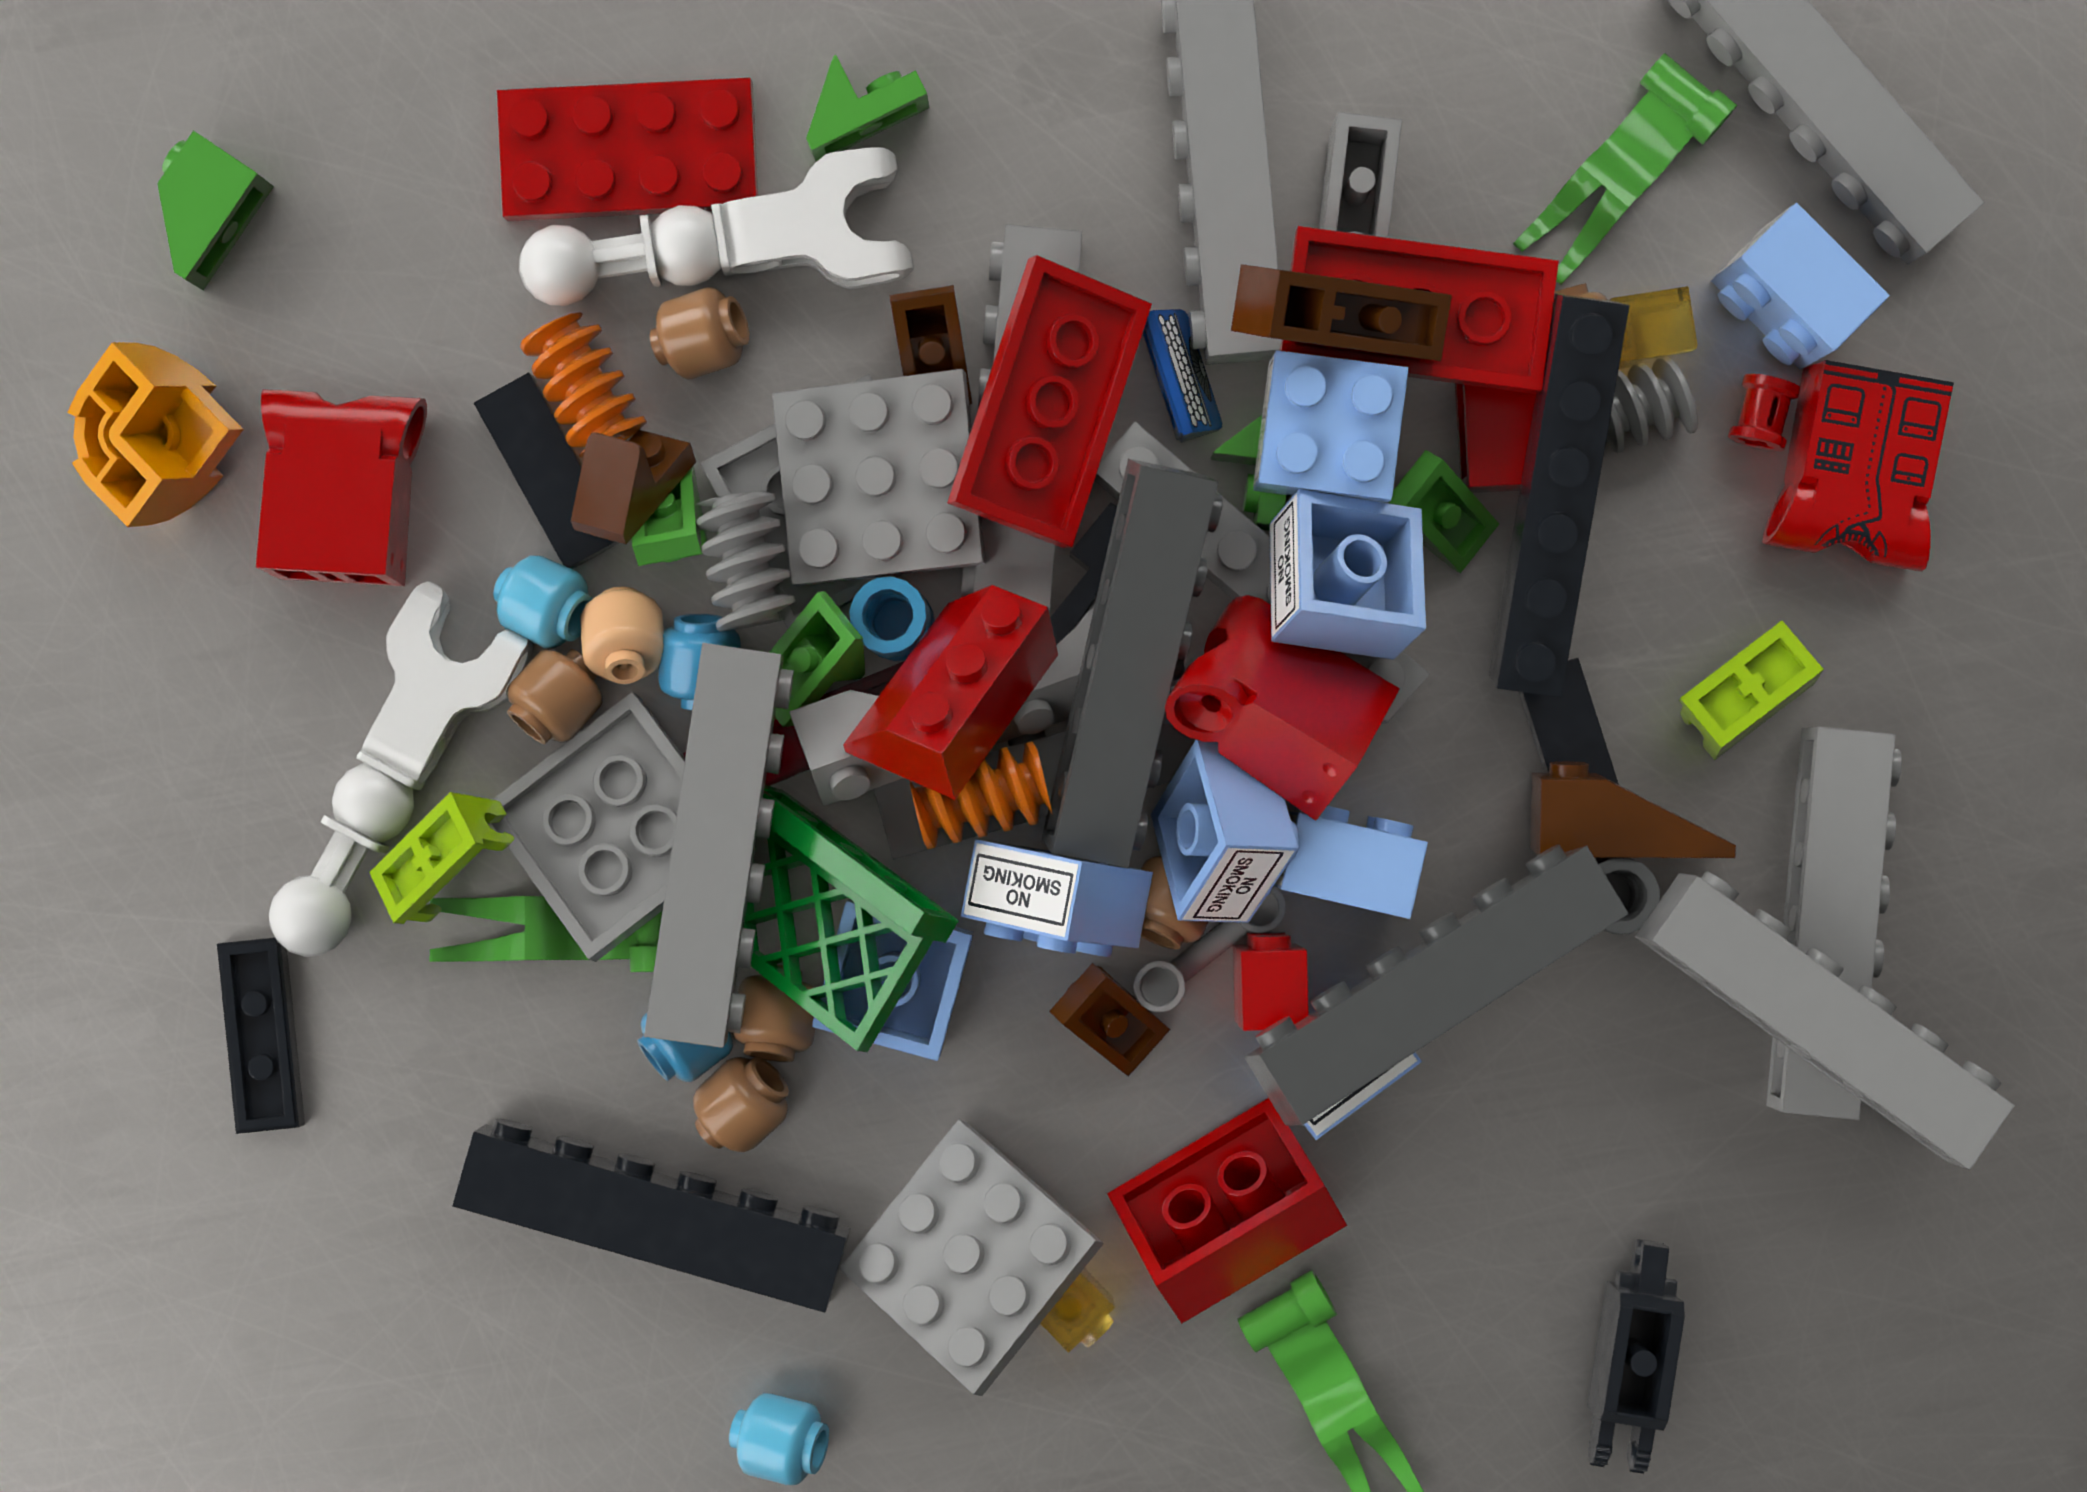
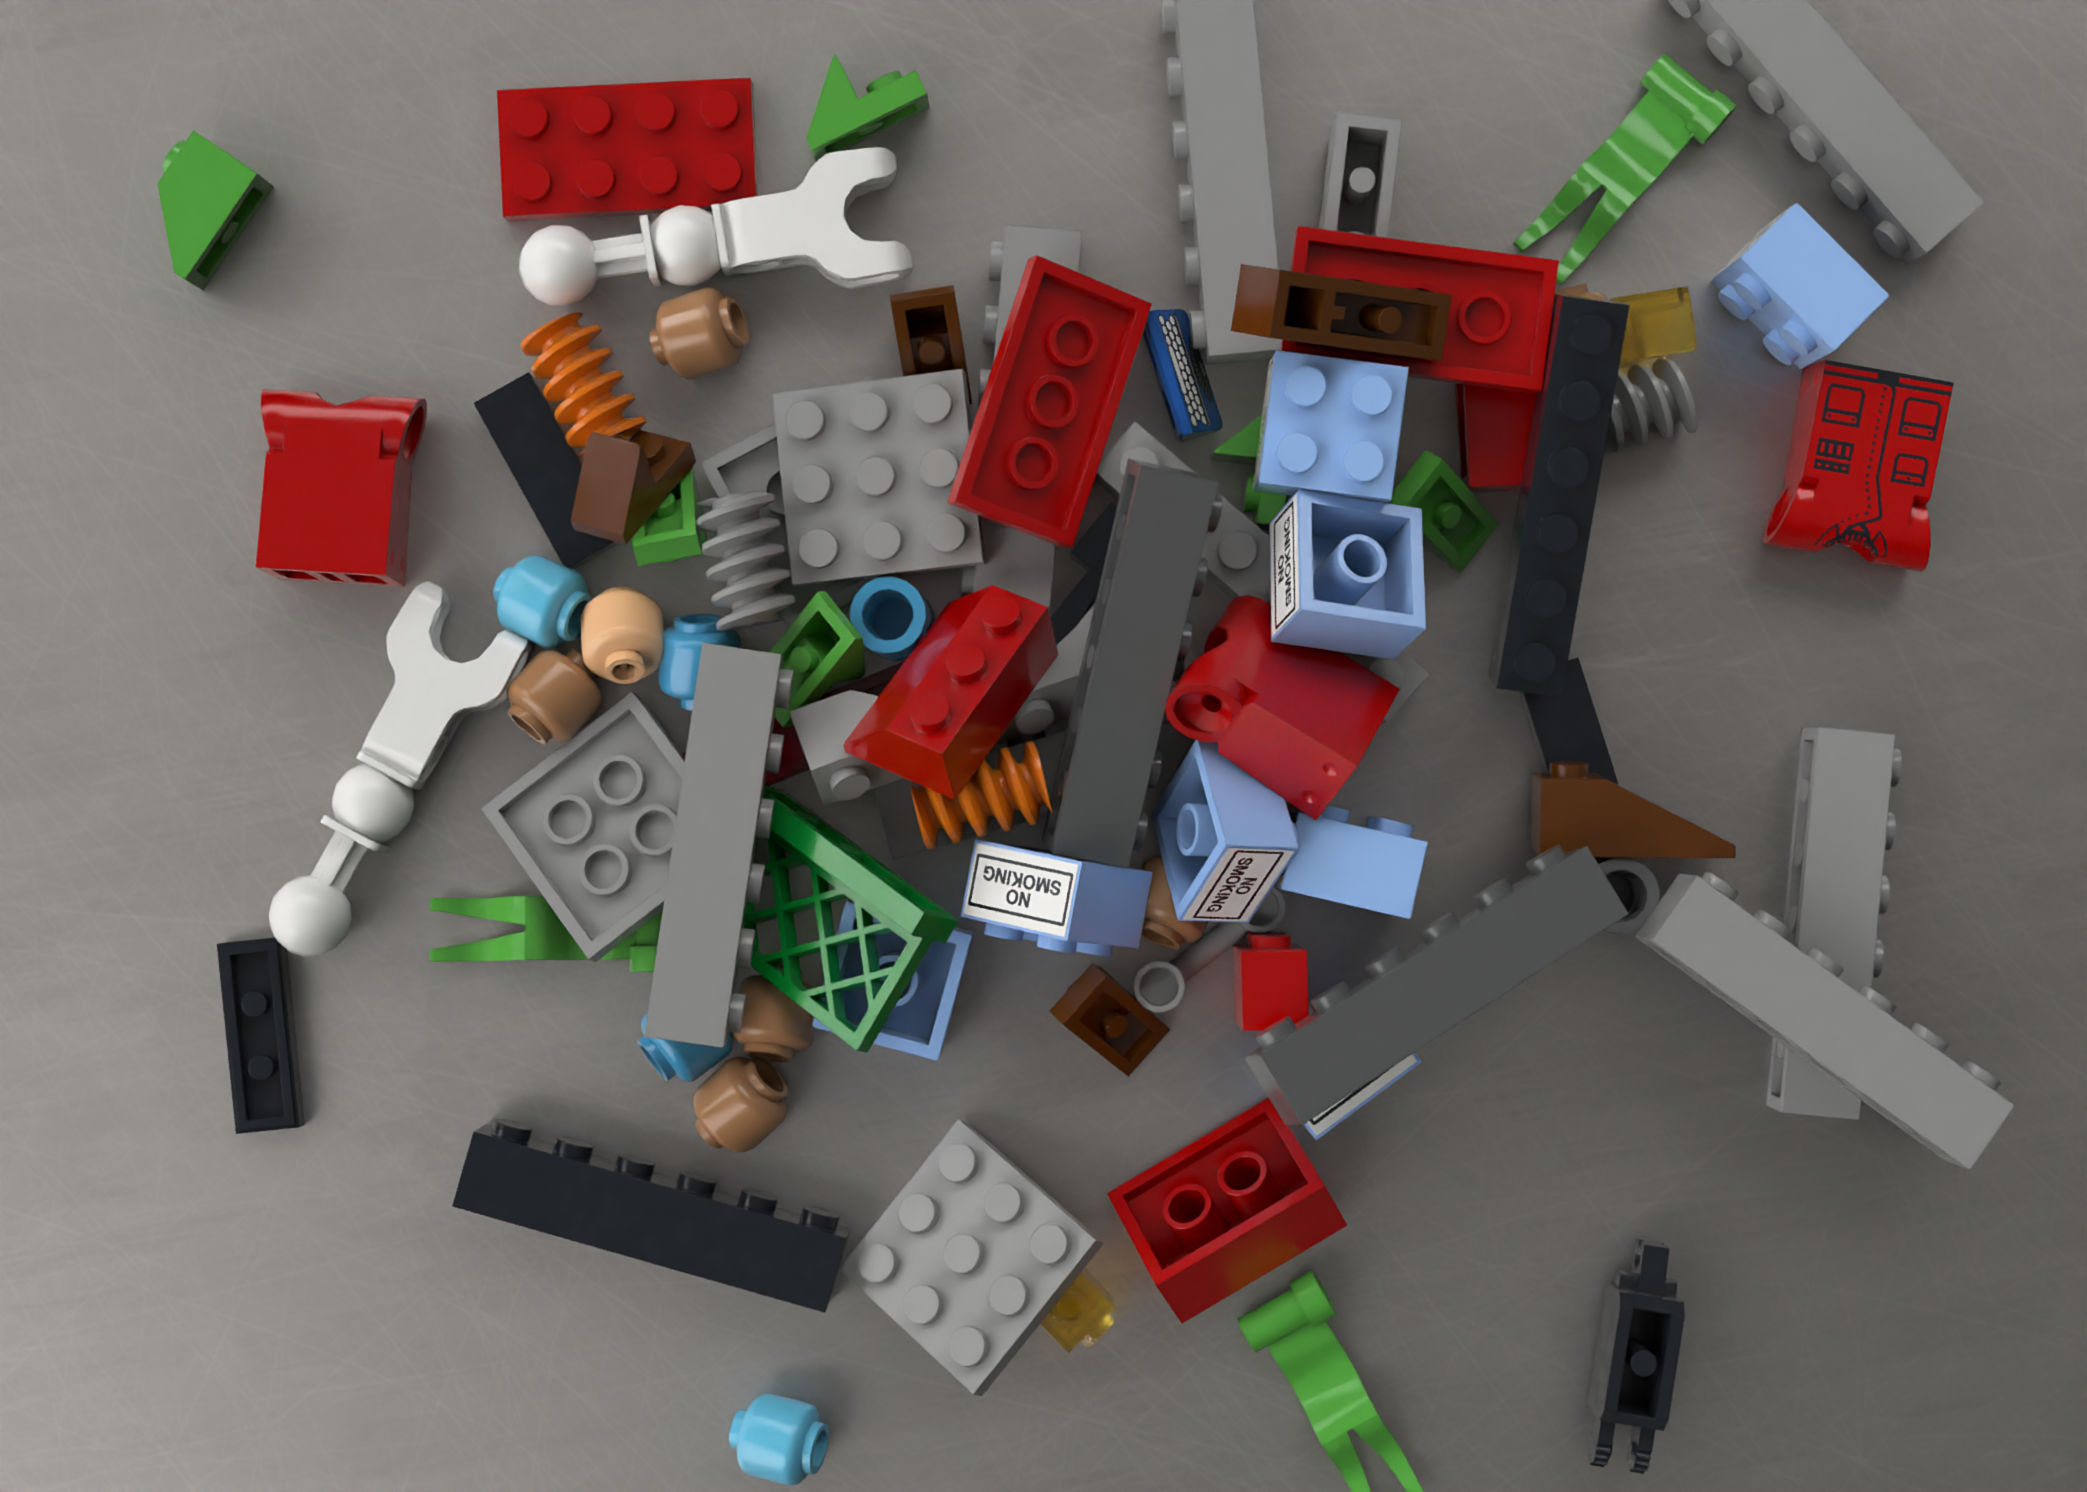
light orange brick [67,342,244,527] -> none
lime hinge [369,792,515,924] -> none
lime hinge [1679,620,1824,761] -> none
red bush [1728,374,1801,451] -> none

